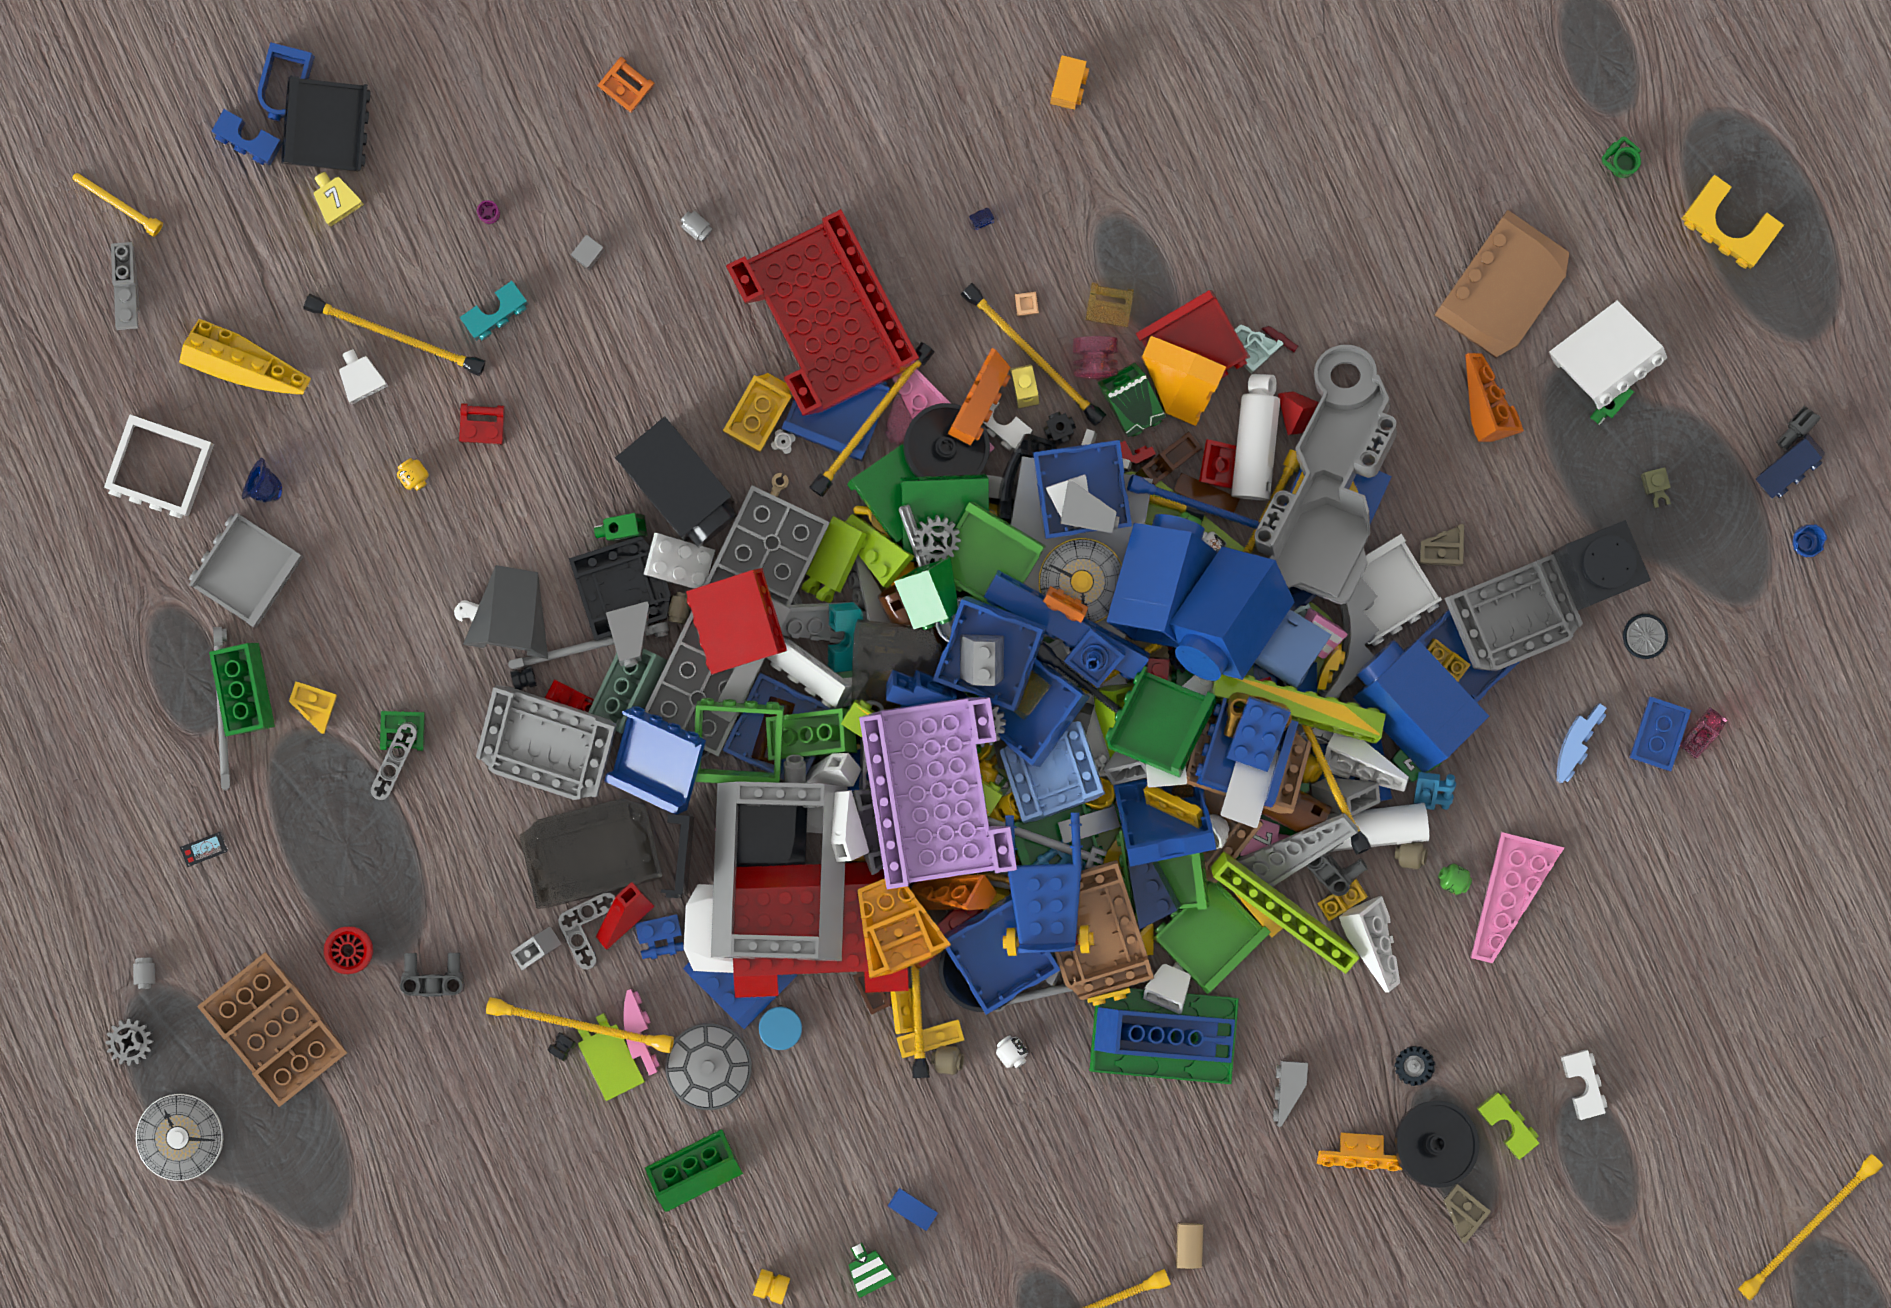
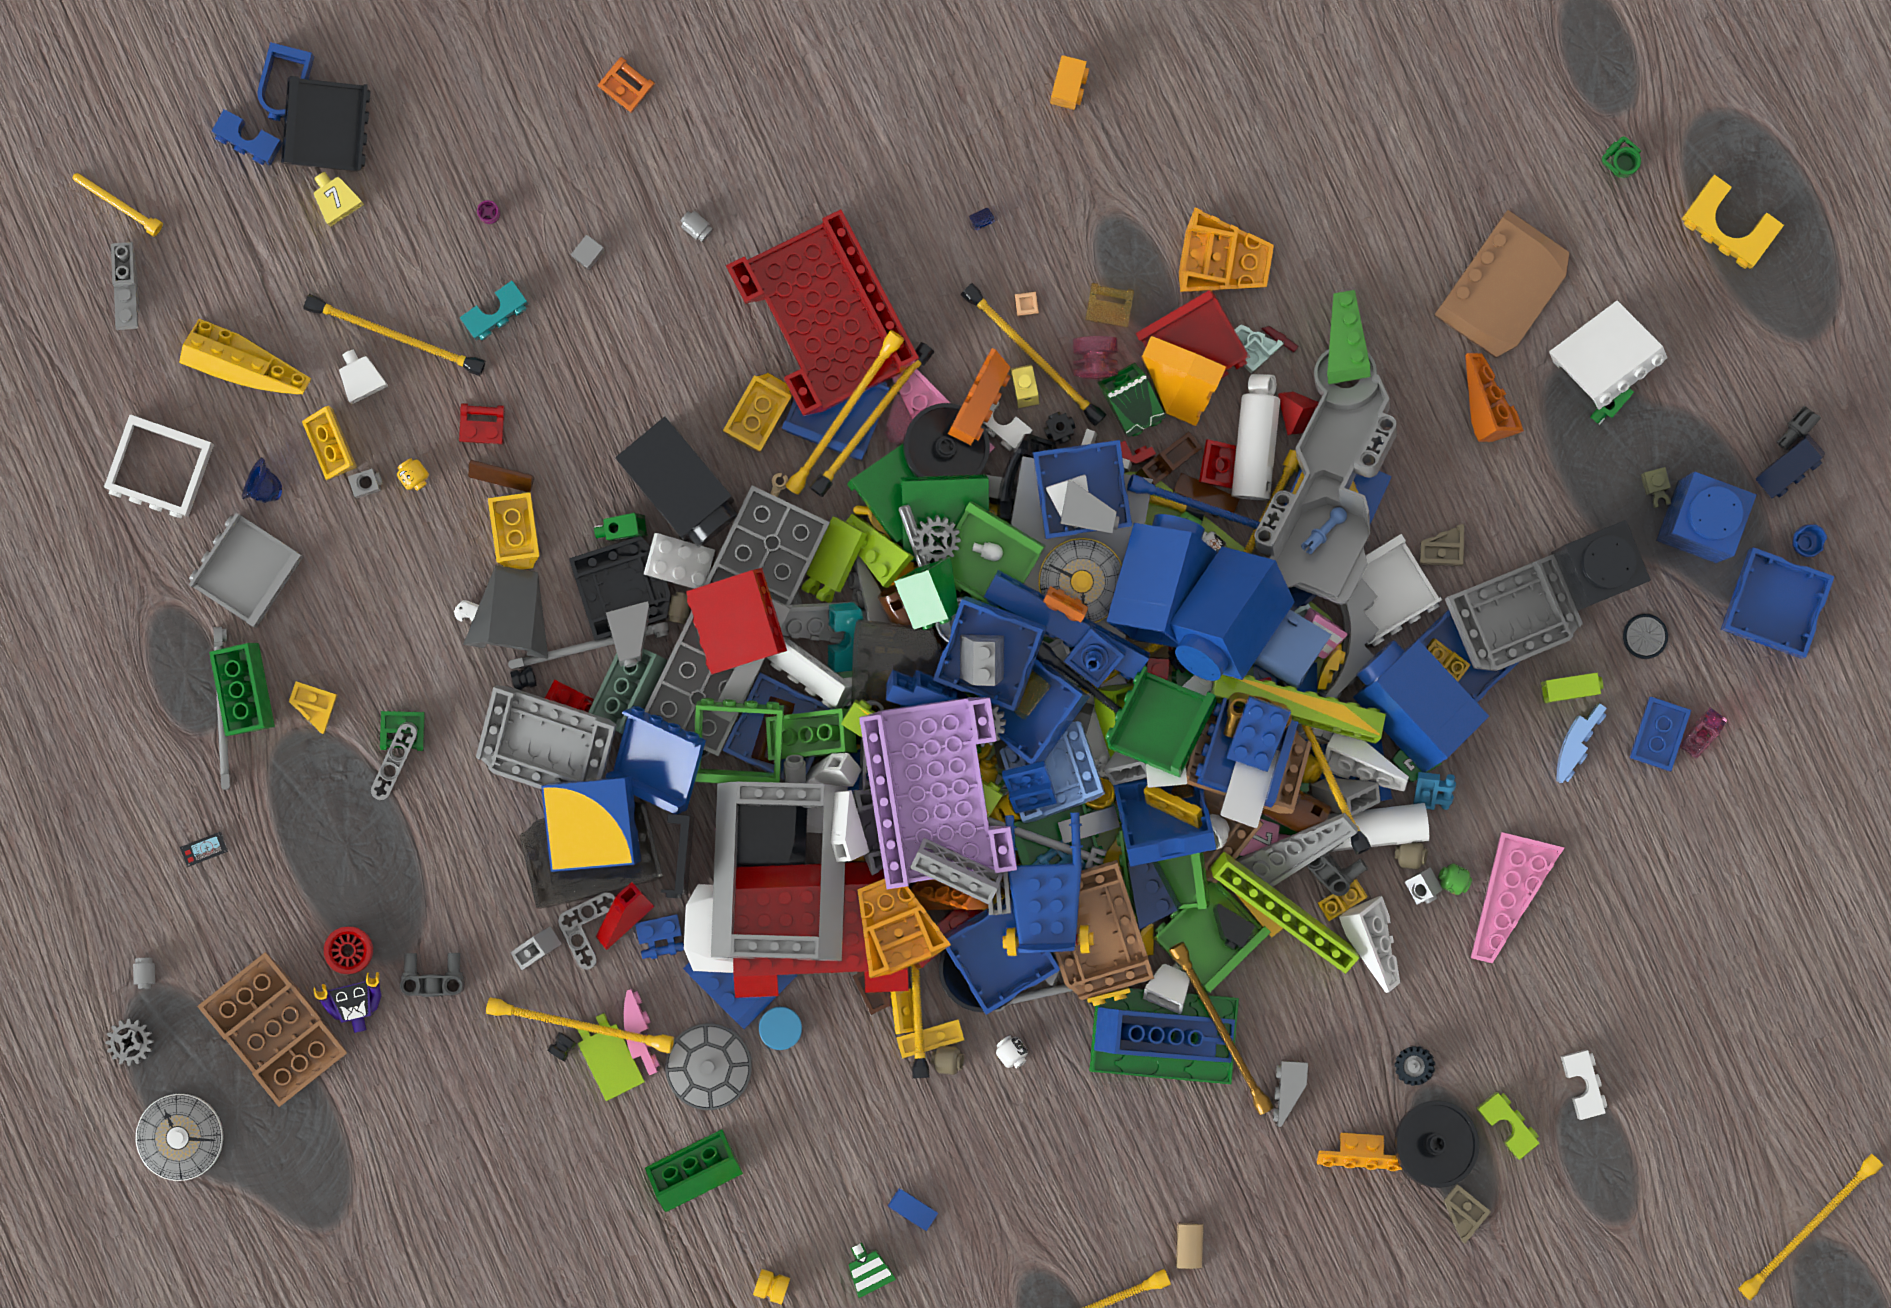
white plate [771,429,795,454] -> none
none -> yellow slope [302,406,357,480]
none -> torso [314,972,382,1033]
none -> light grey brick [348,469,383,499]
none -> reddish brown slope [468,460,534,492]
none -> yellow slope [488,492,540,570]
none -> yellow tile [541,776,641,872]
none -> yellow hose [785,330,904,495]
none -> light grey fence [910,838,1003,905]
none -> white cylinder [972,542,1003,561]
none -> light grey tile [986,871,1012,915]
none -> blue slope [1002,761,1057,813]
none -> pearl gold hose [1169,942,1274,1115]
none -> light orange wedge [1179,207,1274,292]
none -> black slope [1213,903,1255,950]
none -> medium blue pin [1301,507,1347,554]
none -> bright green wedge [1327,290,1371,384]
none -> light grey brick [1405,867,1443,904]
none -> lime brick [1541,672,1603,703]
none -> blue container [1656,472,1757,563]
none -> blue tile [1720,547,1835,659]

